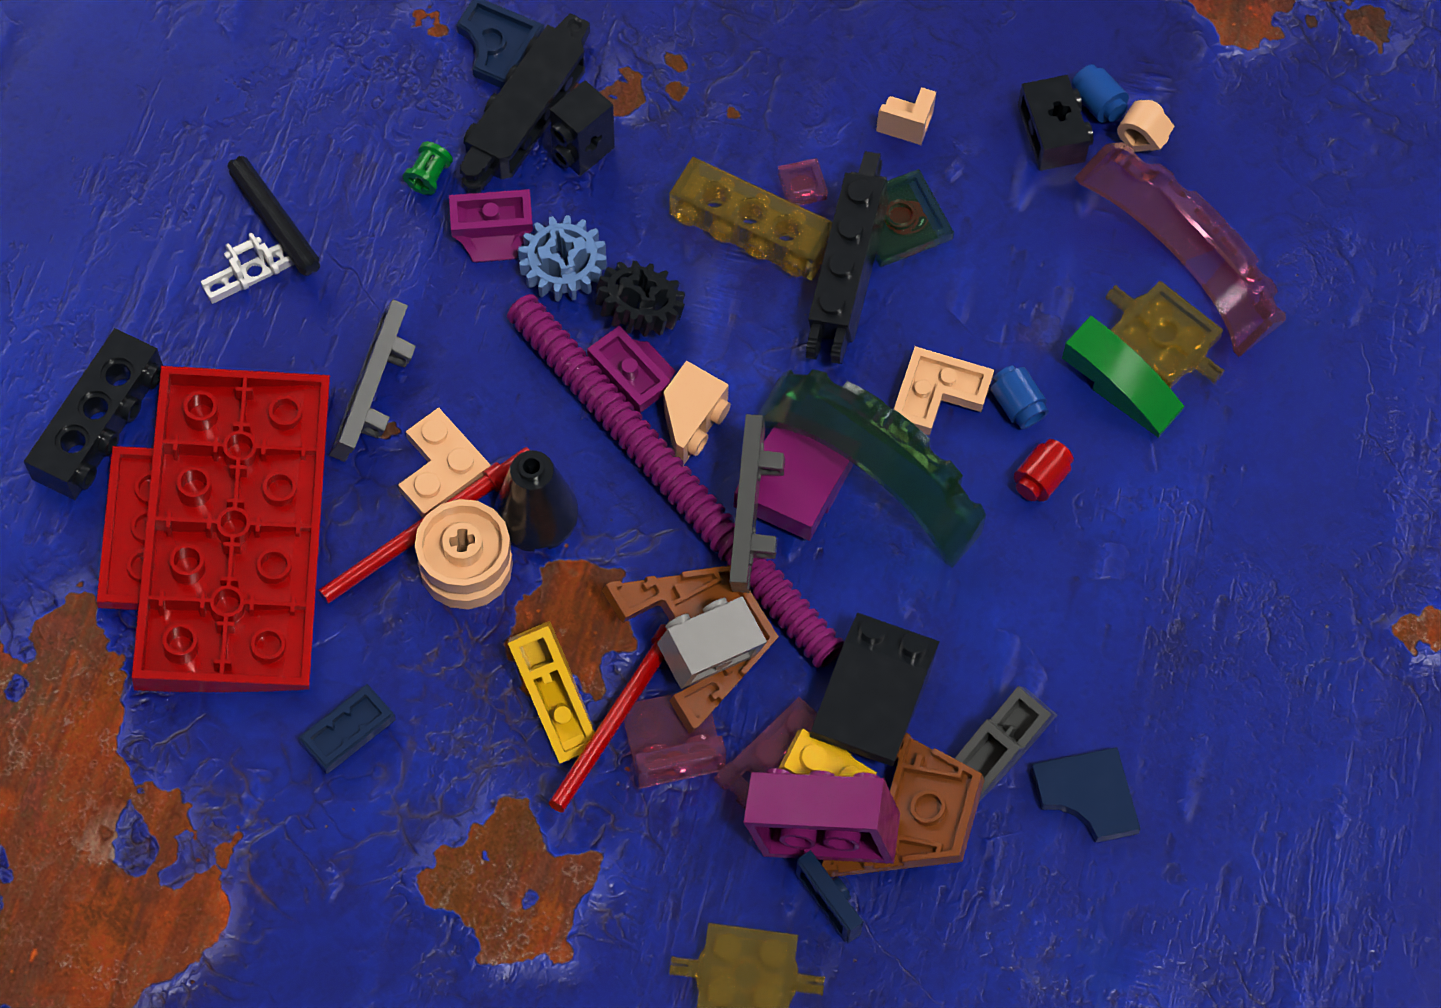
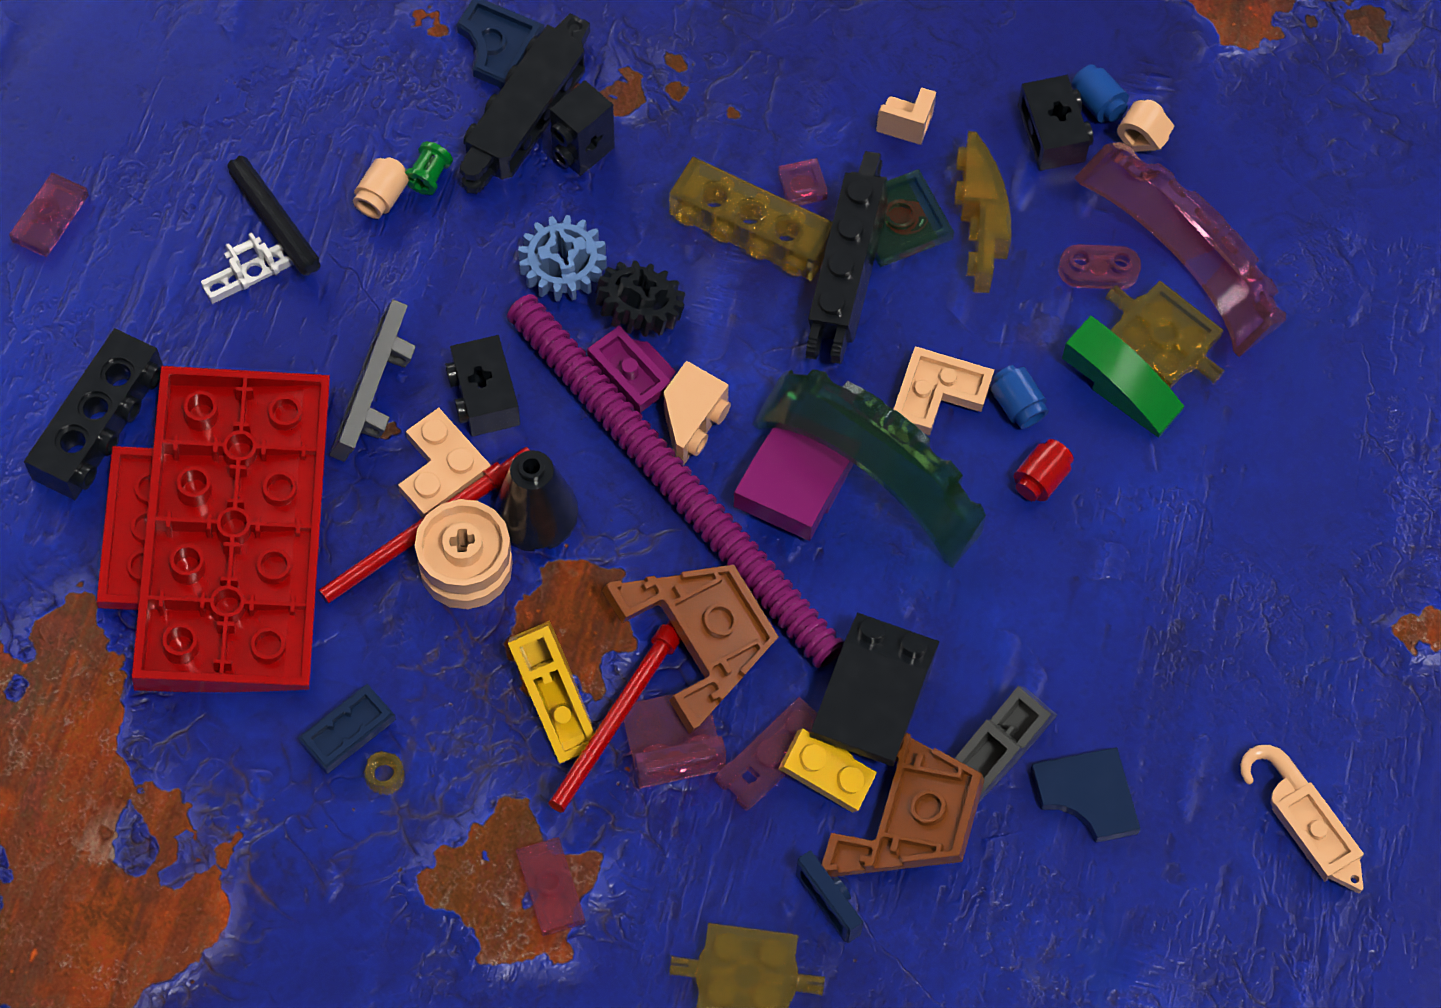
magenta slope [449,189,533,263] -> none
light grey brick [657,596,767,689] -> none
dark grey hinge [729,414,785,593] -> none
magenta brick [744,768,900,864] -> none
none -> clear pink plate [9,172,89,258]
none -> light nougat brick [353,157,409,219]
none -> clear yellow axle [364,751,405,795]
none -> black brick [445,335,520,437]
none -> clear pink plate [516,837,585,937]
none -> clear yellow slope [954,131,1011,293]
none -> clear pink plate [1058,244,1141,289]
none -> light nougat plate [1240,745,1364,893]

